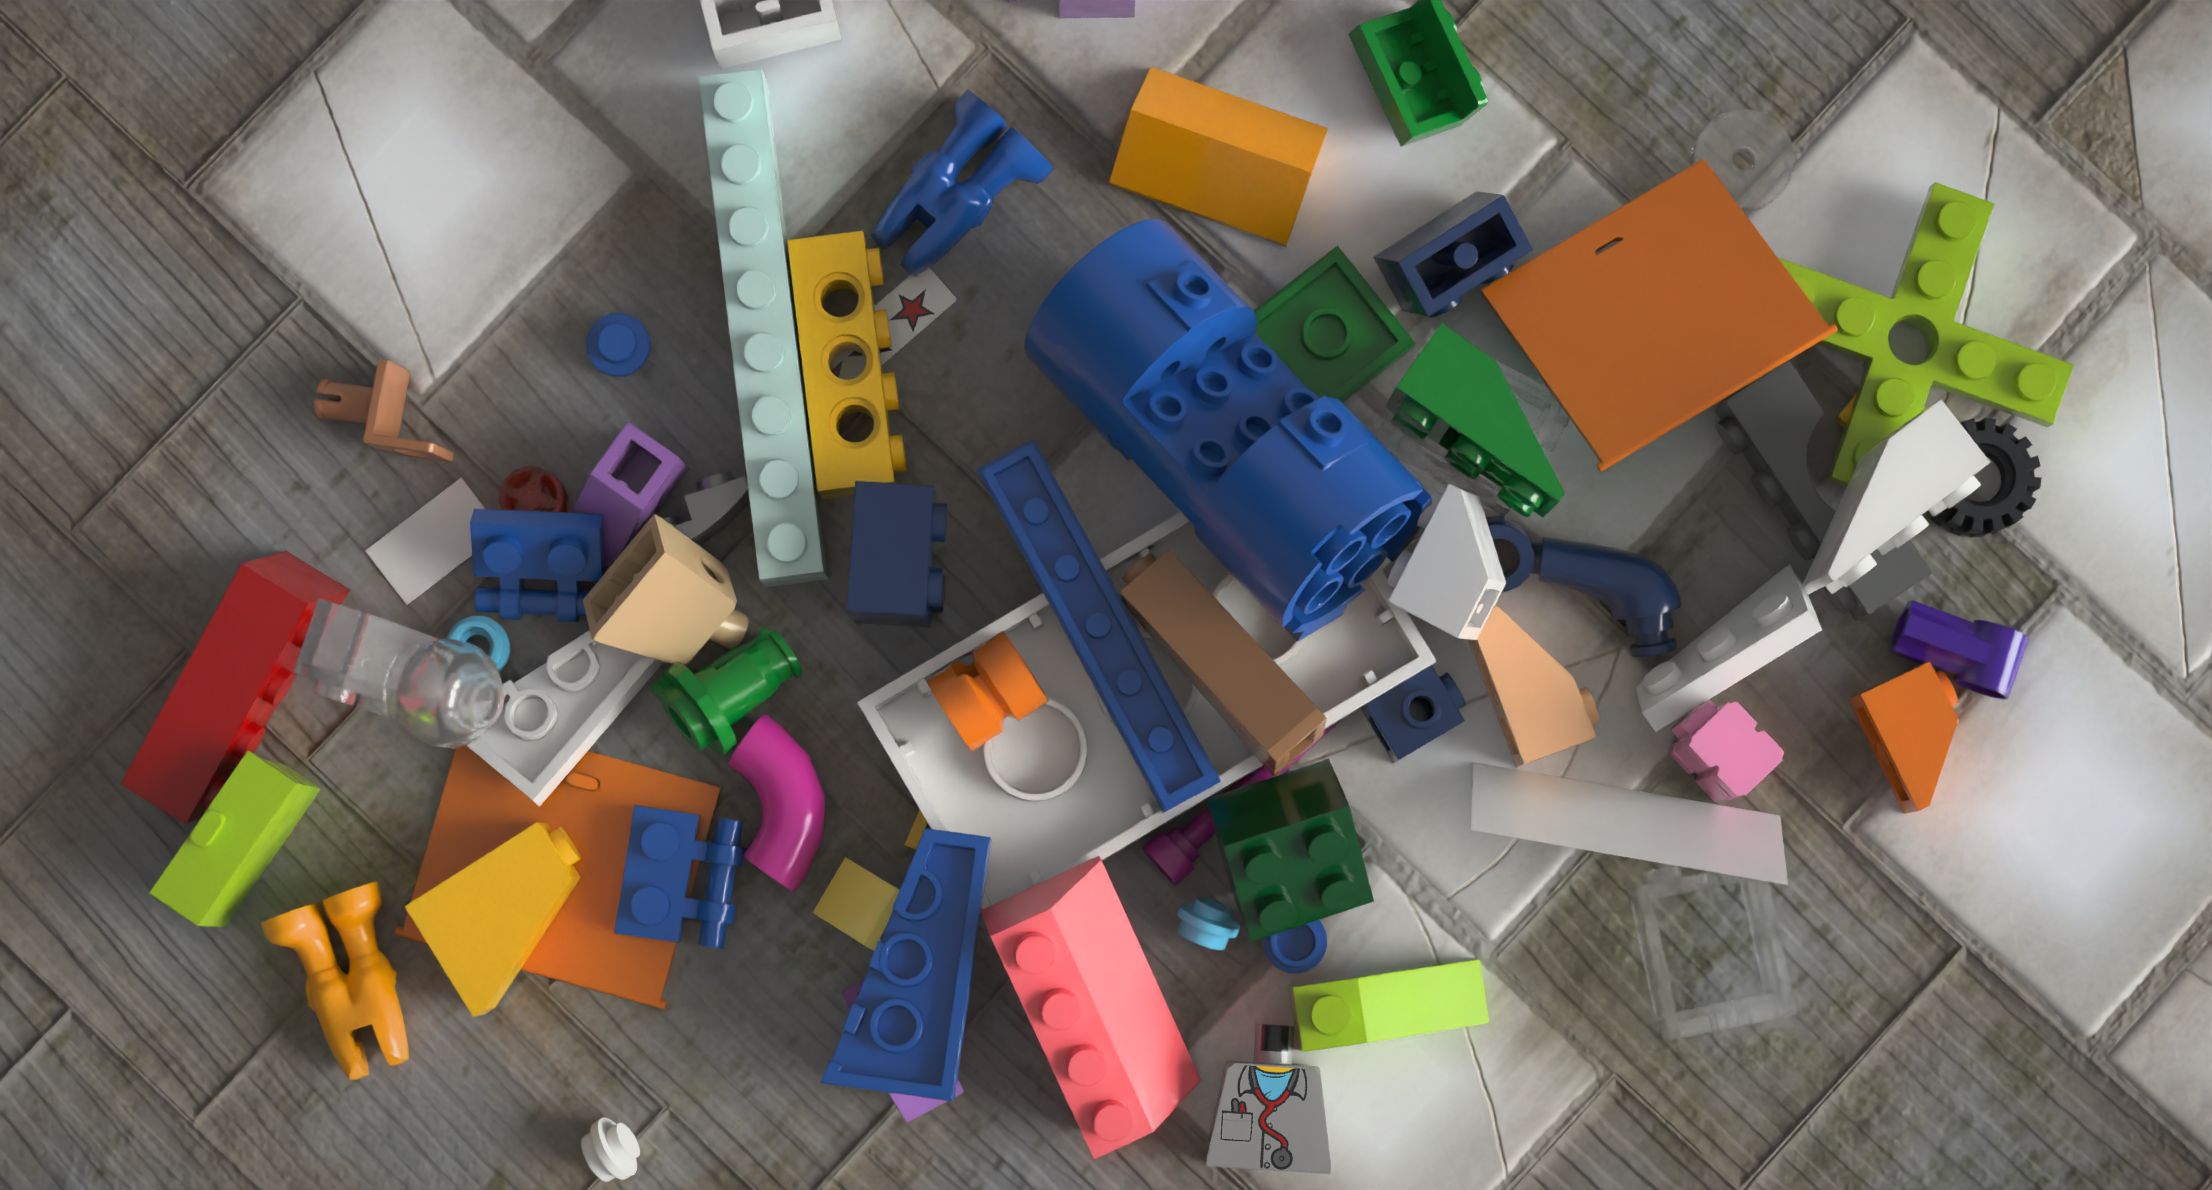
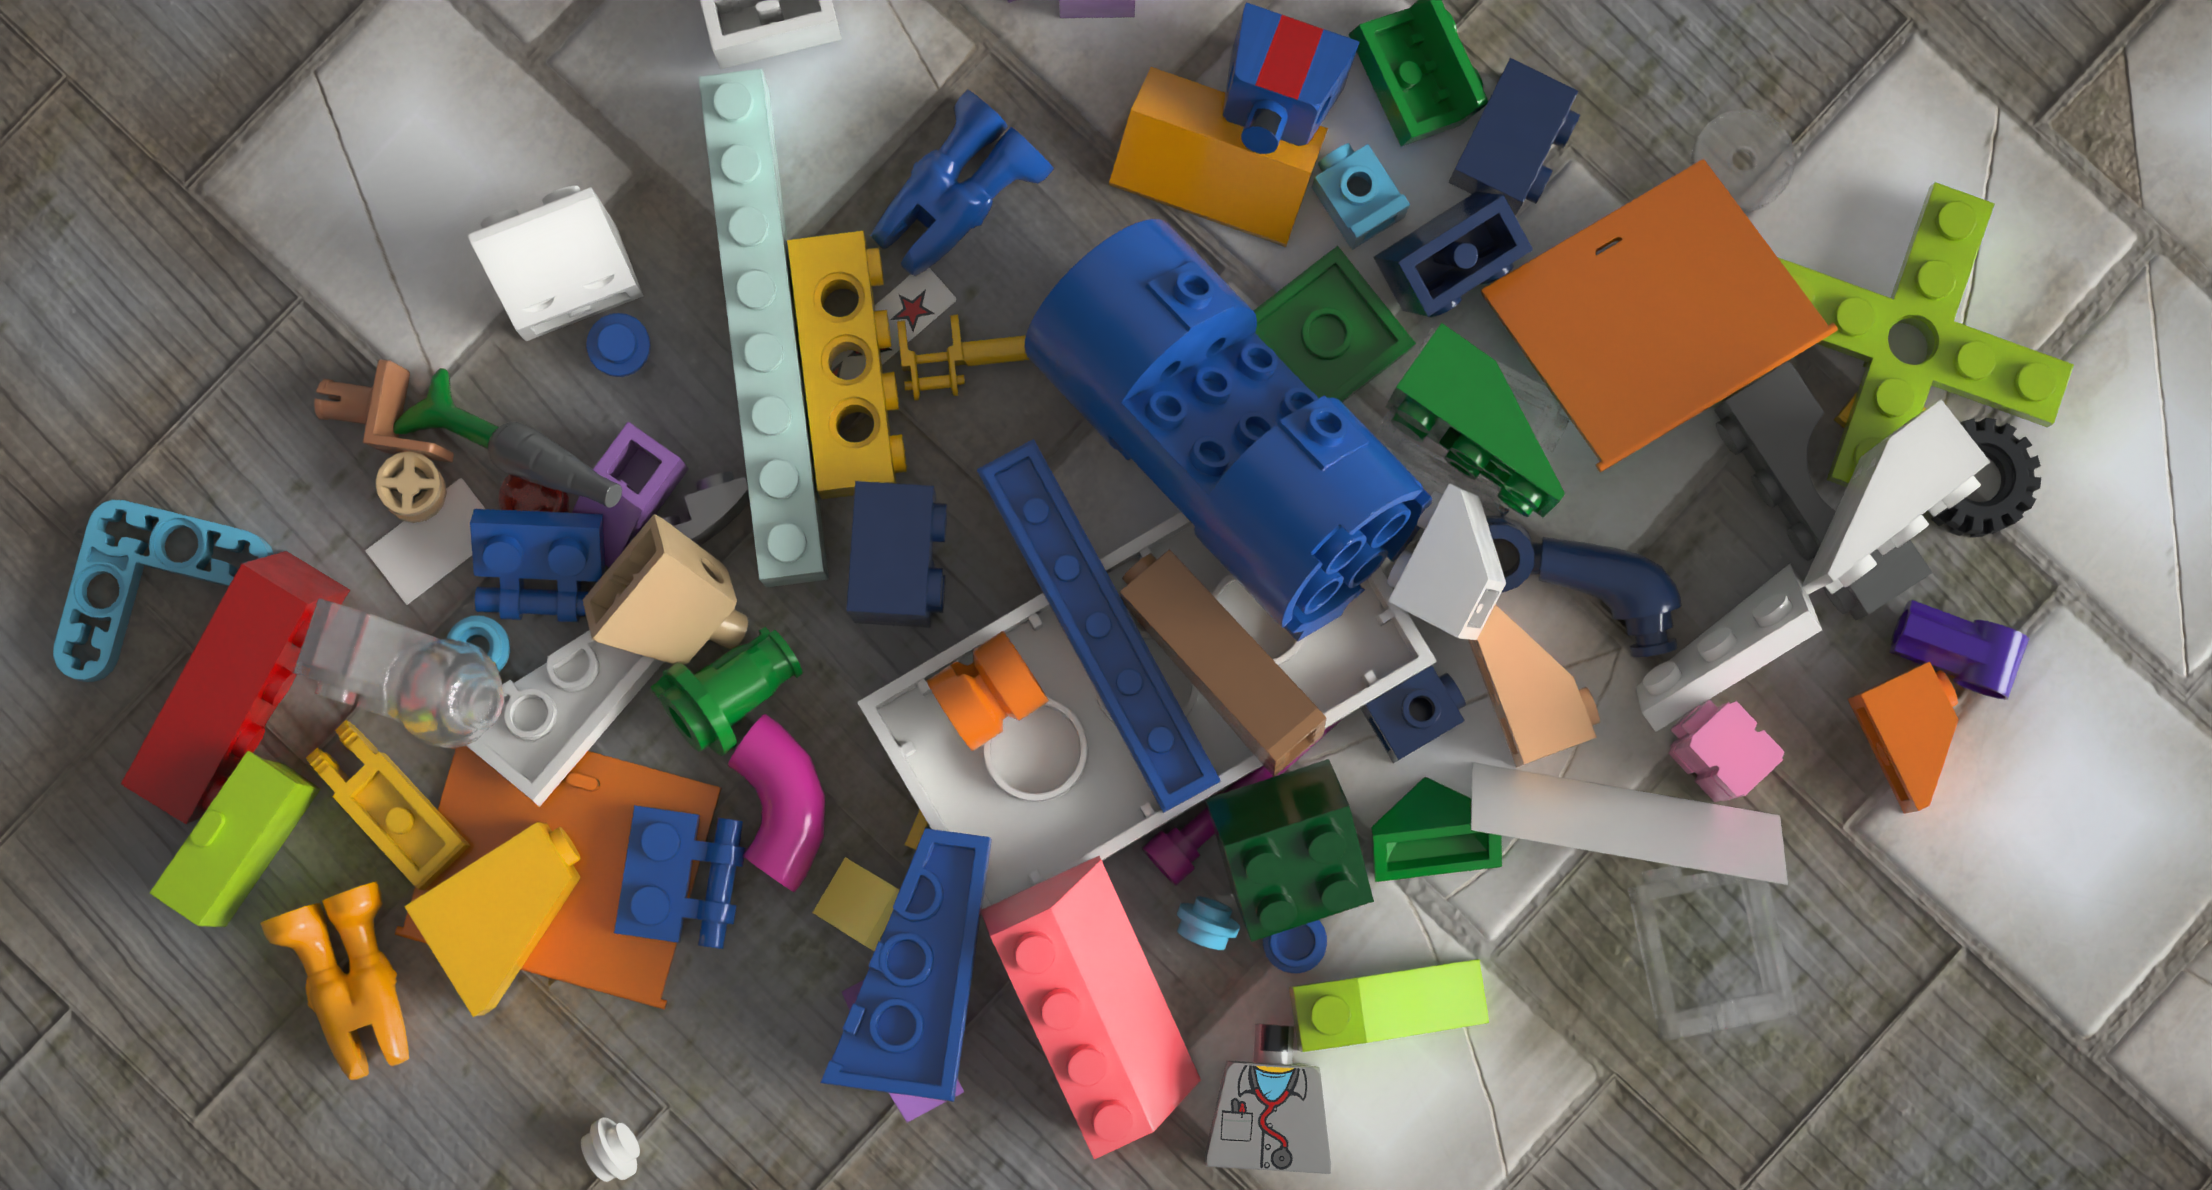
none -> medium azure beam [53,500,274,682]
none -> yellow hinge [306,720,471,890]
none -> tan wheel [376,451,447,523]
none -> dark grey piece [393,368,622,508]
none -> white slope [467,186,643,341]
none -> yellow piece [897,314,1030,401]
none -> blue torso [1222,2,1360,154]
none -> medium azure brick [1312,143,1410,250]
none -> green slope [1371,776,1502,882]
none -> dark blue piece [1448,58,1580,216]

